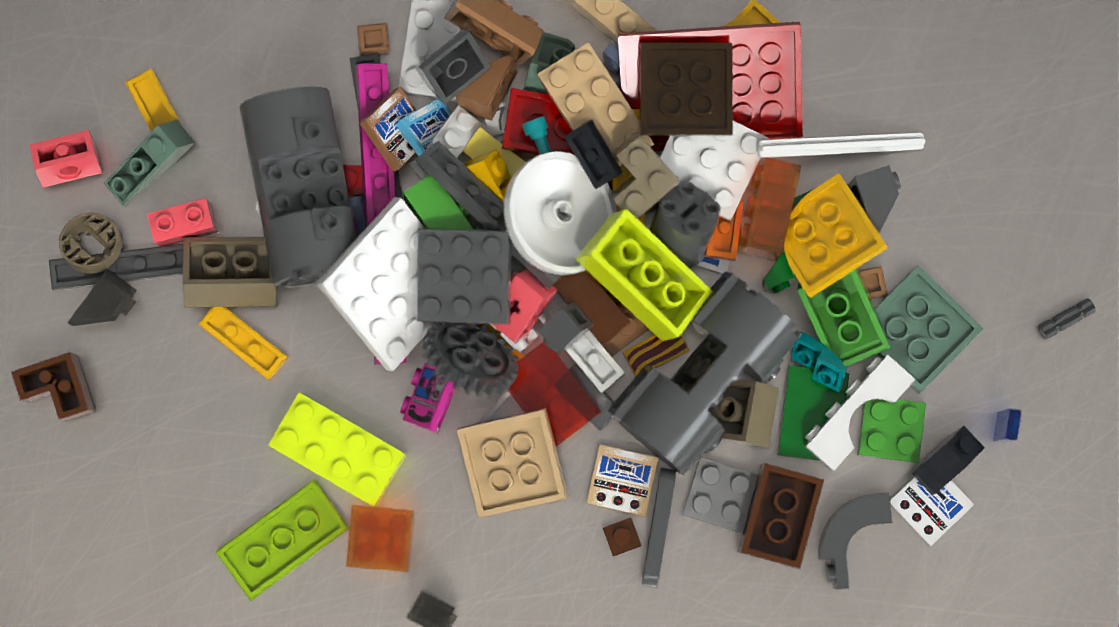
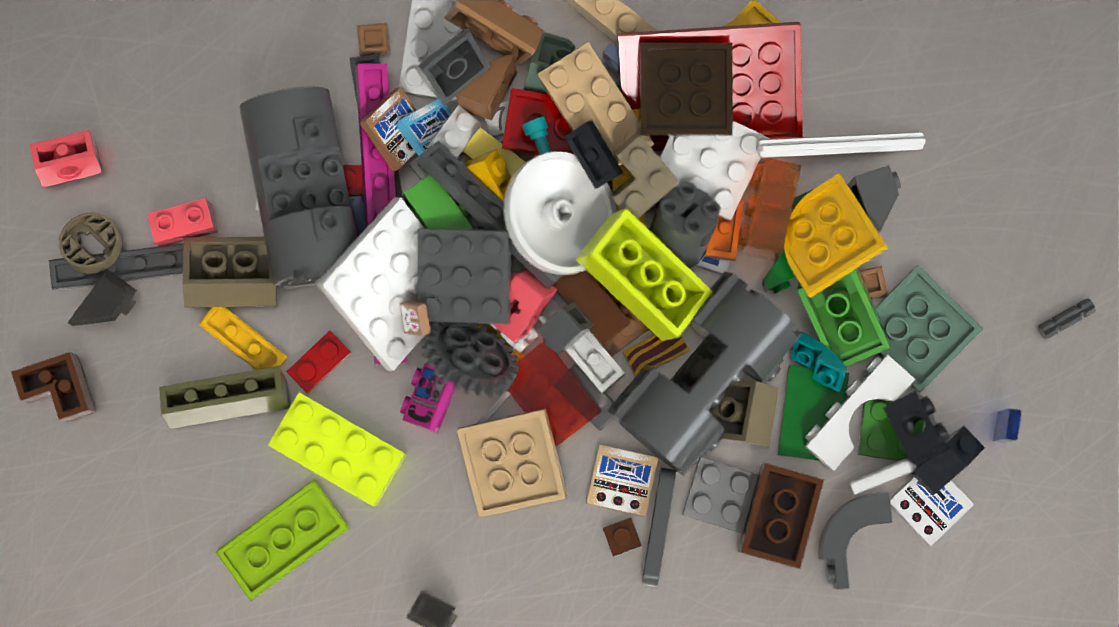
sand green slope [104,120,195,206] -> none
yellow tile [125,69,180,132] -> none
clear orange brick [346,505,415,572] -> none
none -> olive brick [159,366,289,429]
none -> red plate [286,330,351,394]
none -> medium nougat tile [400,301,430,336]
none -> white tile [850,457,918,494]
none -> black brick [883,390,950,466]

